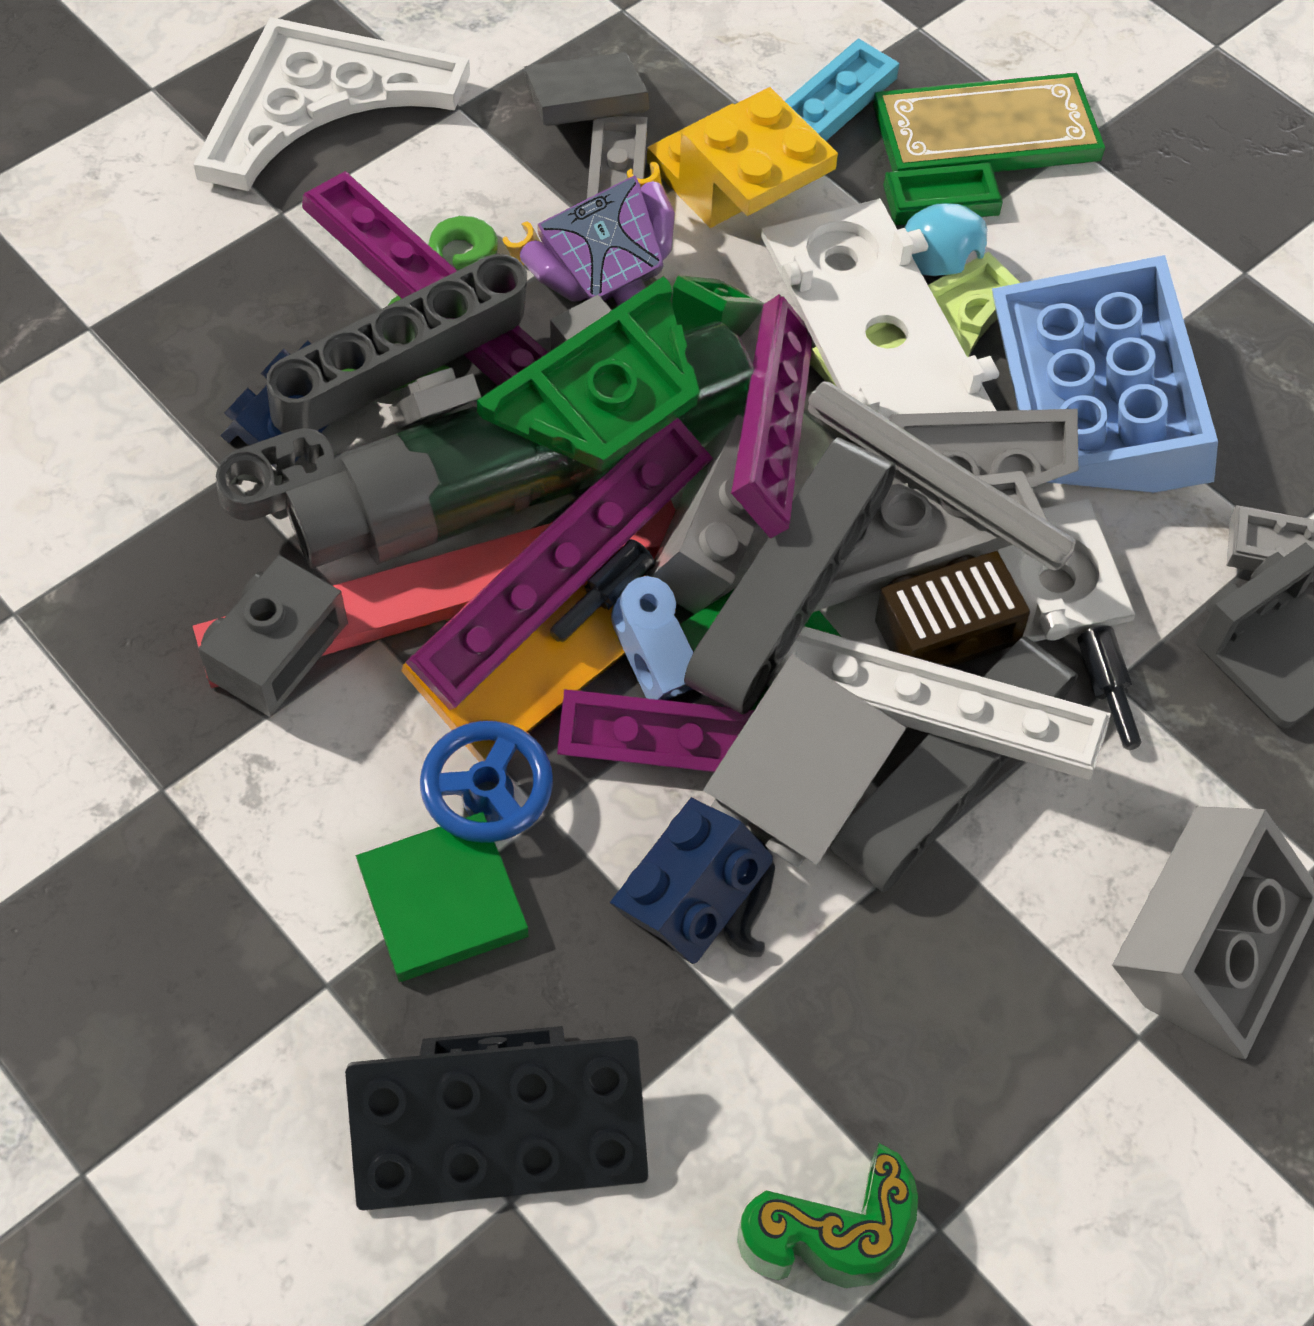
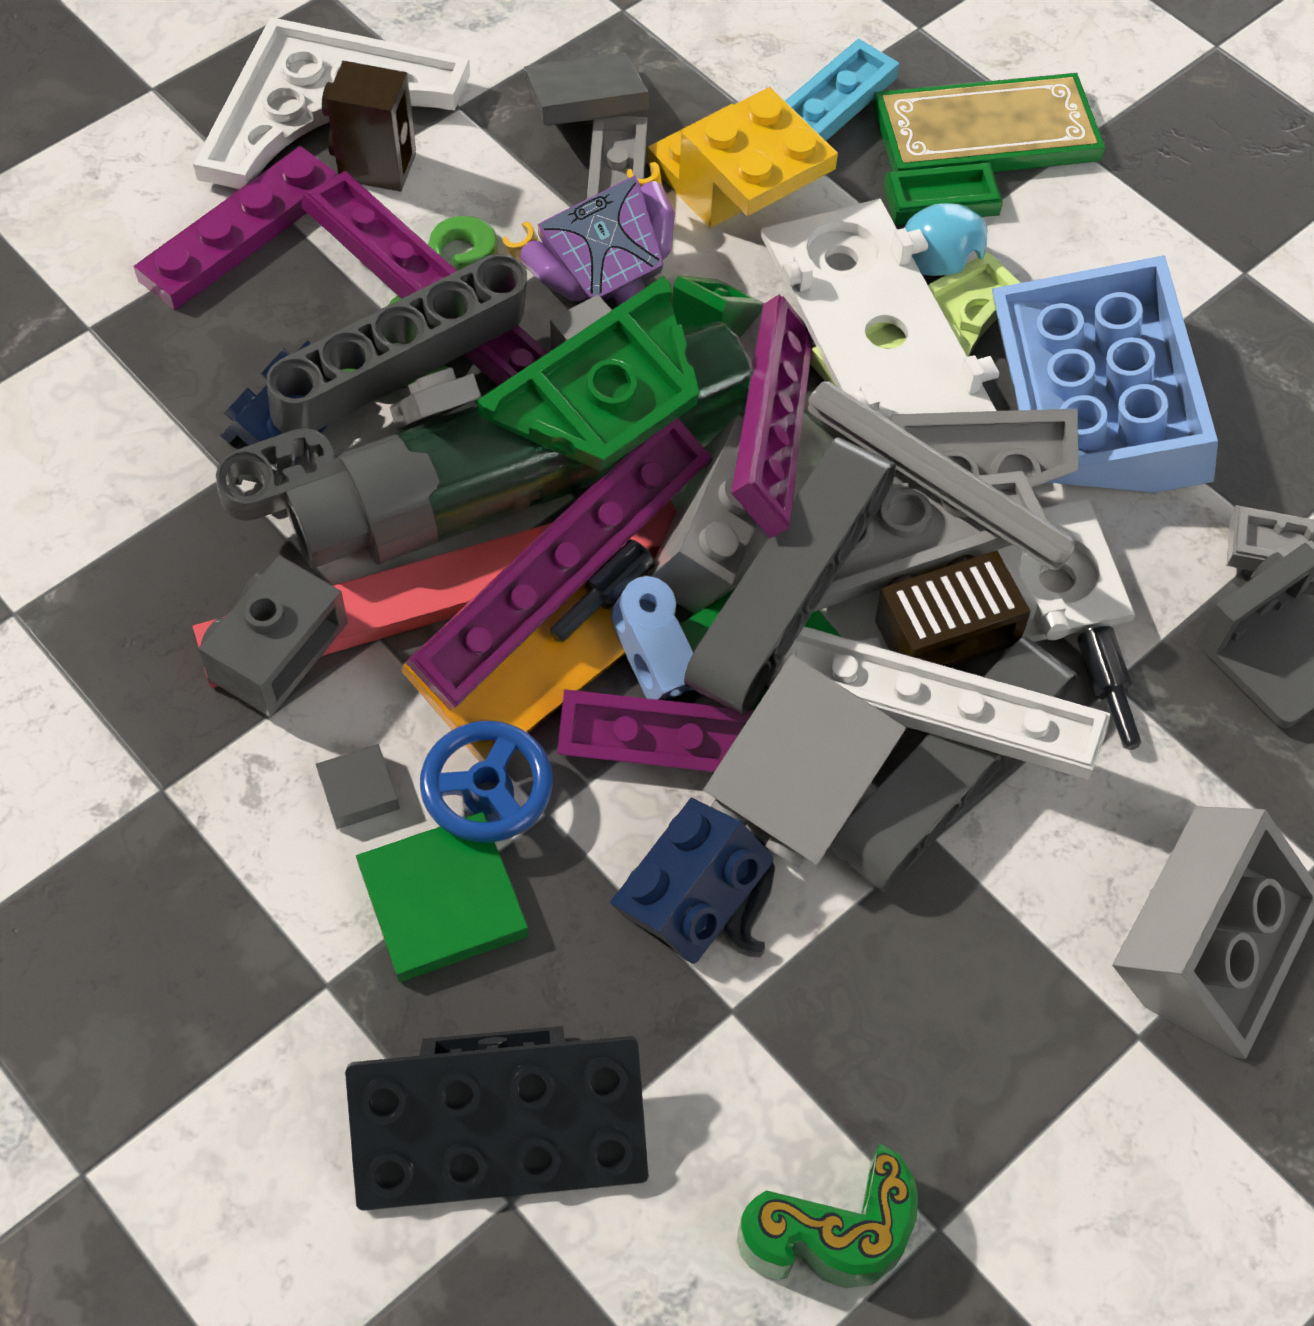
none -> magenta plate [133,146,338,310]
none -> dark grey tile [316,744,400,829]
none -> dark brown brick [322,60,416,192]

